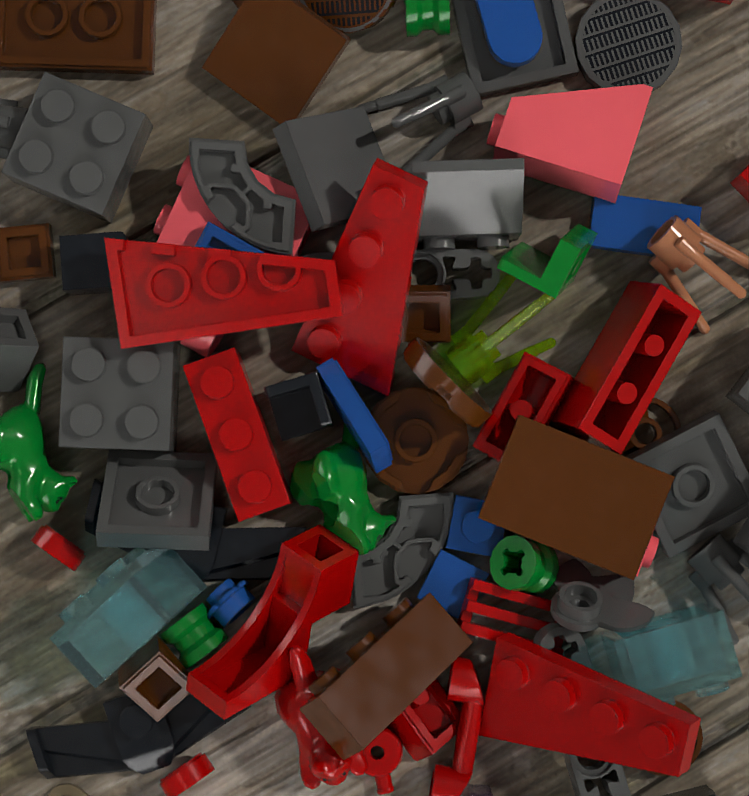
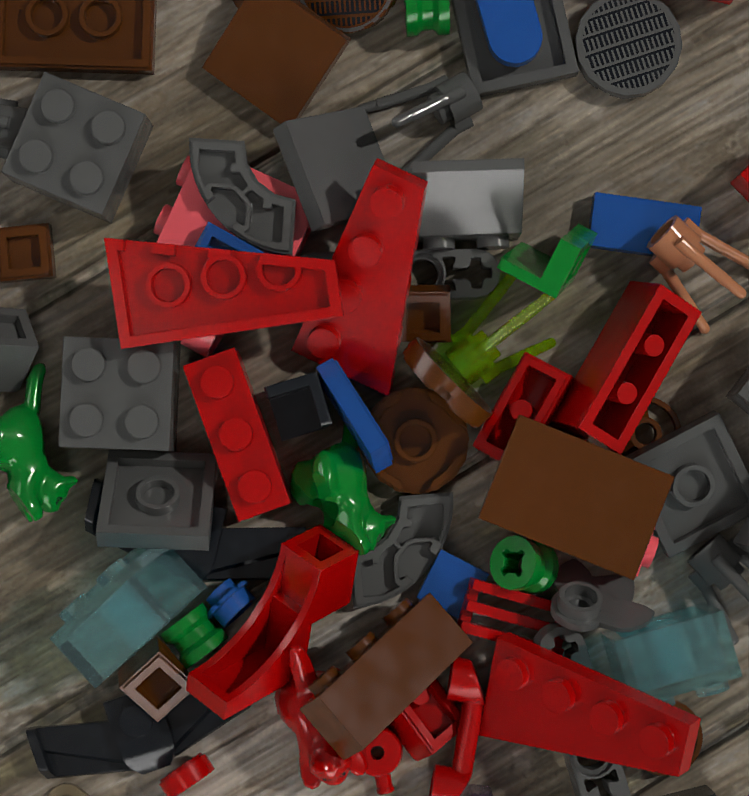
red tile [30,524,86,571] -> none
black panel [59,231,127,296] -> none
blue plate [445,495,505,557] -> none
coral slope [487,84,653,204] -> none

